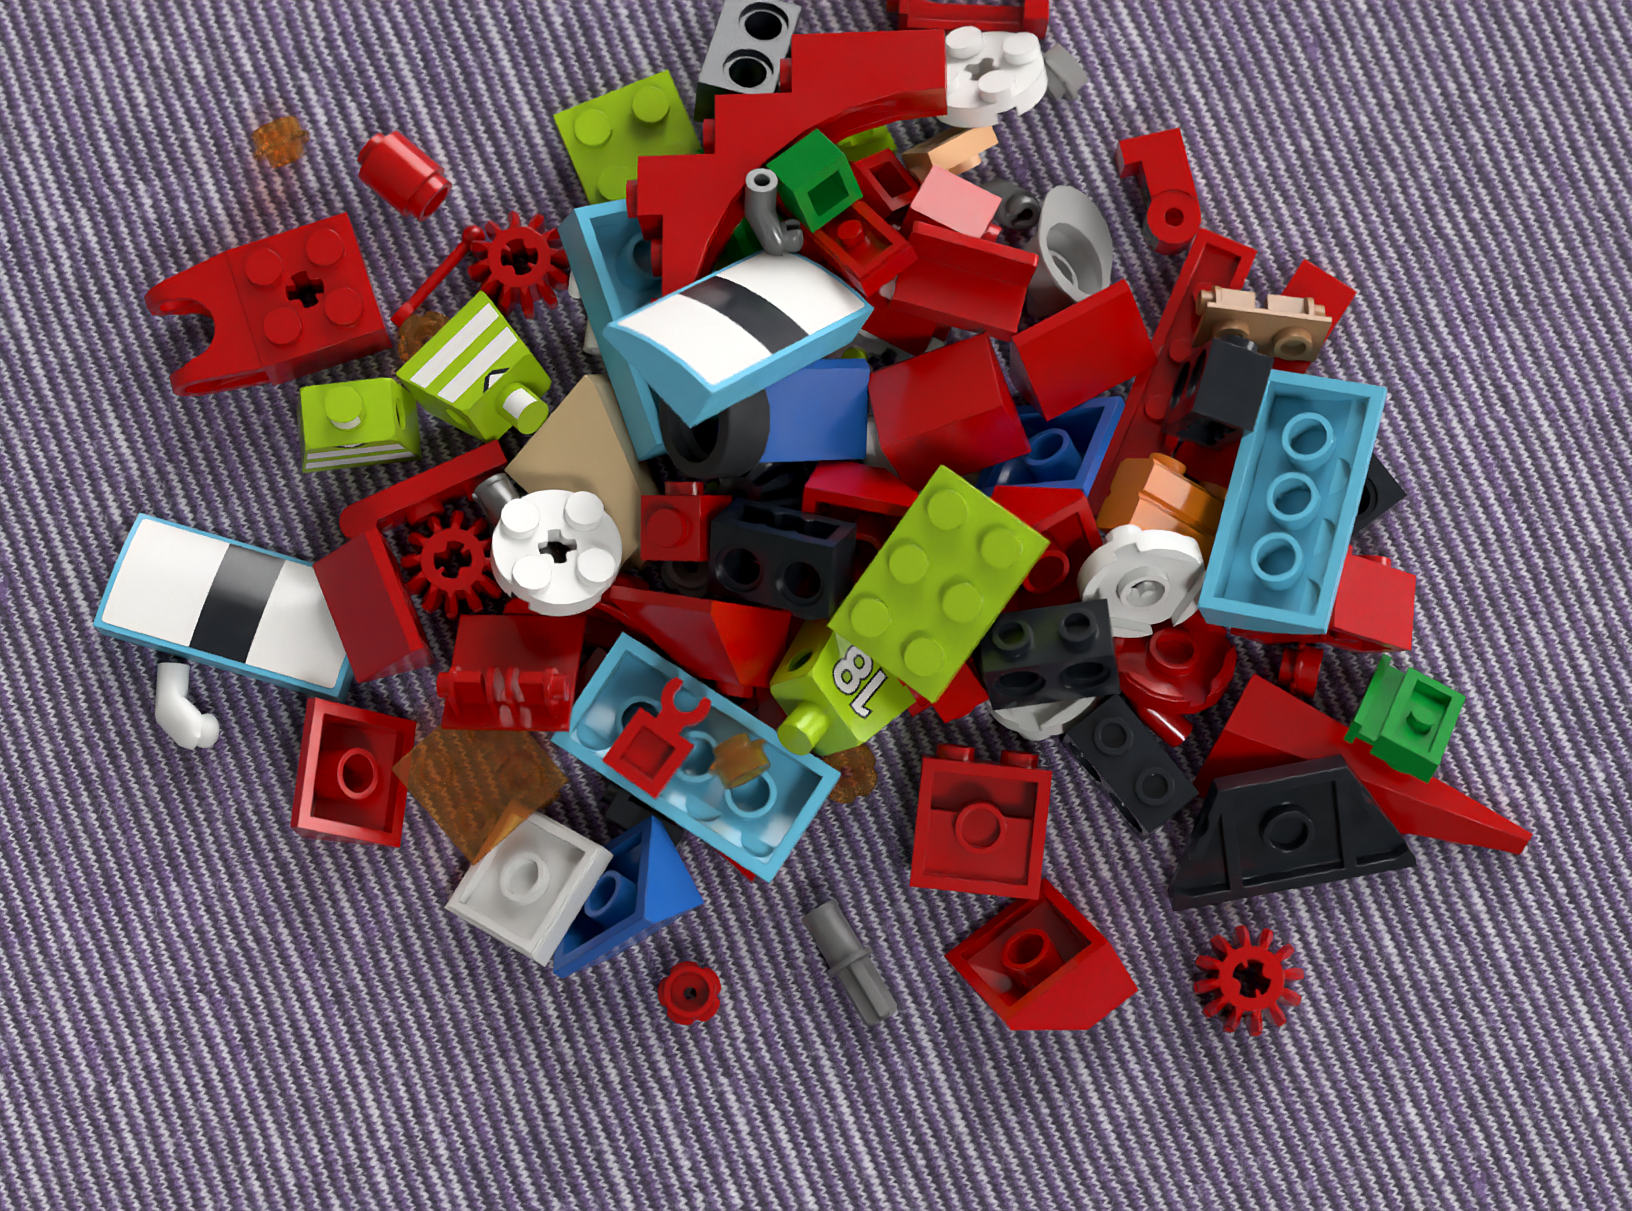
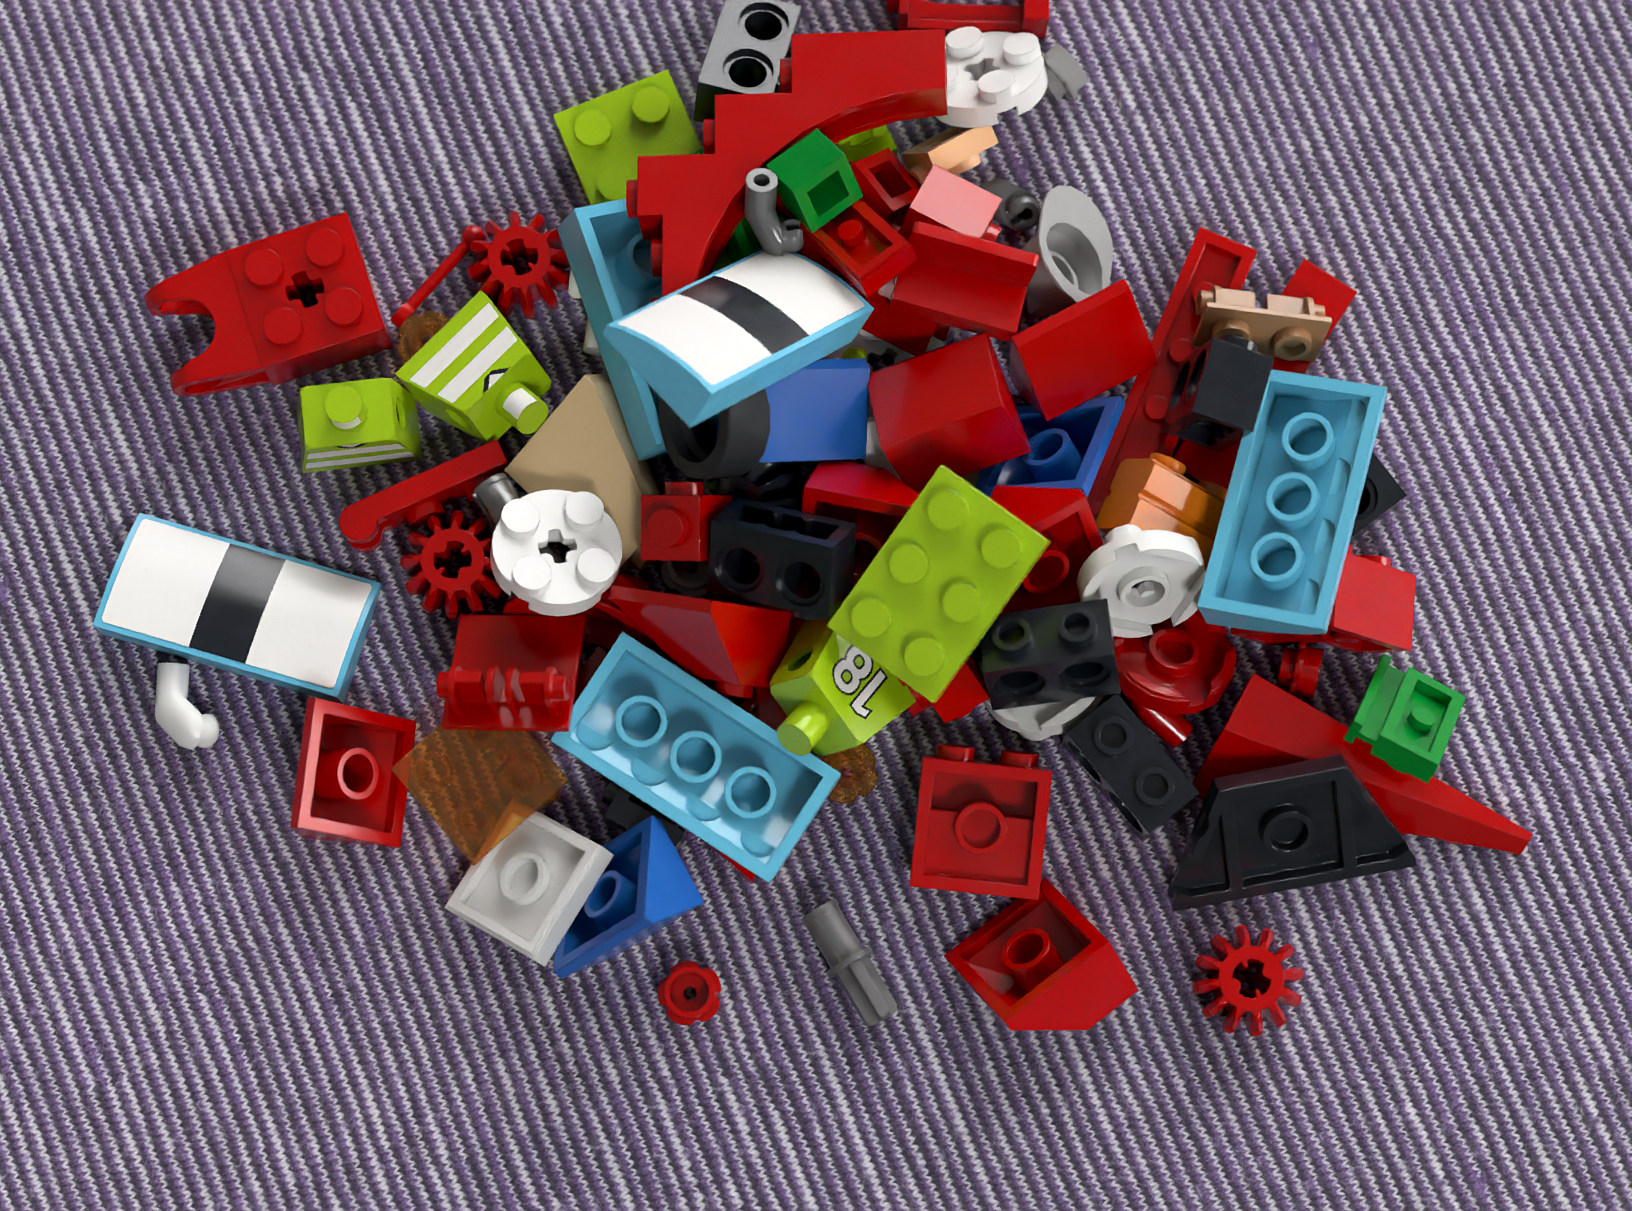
clear orange plate [250,116,310,168] -> none
red slope [312,527,437,684] -> none
red brick [357,131,452,222] -> none
red plate [601,677,711,801] -> none
clear orange plate [708,733,772,790] -> none
red leg [1114,127,1201,256] -> none

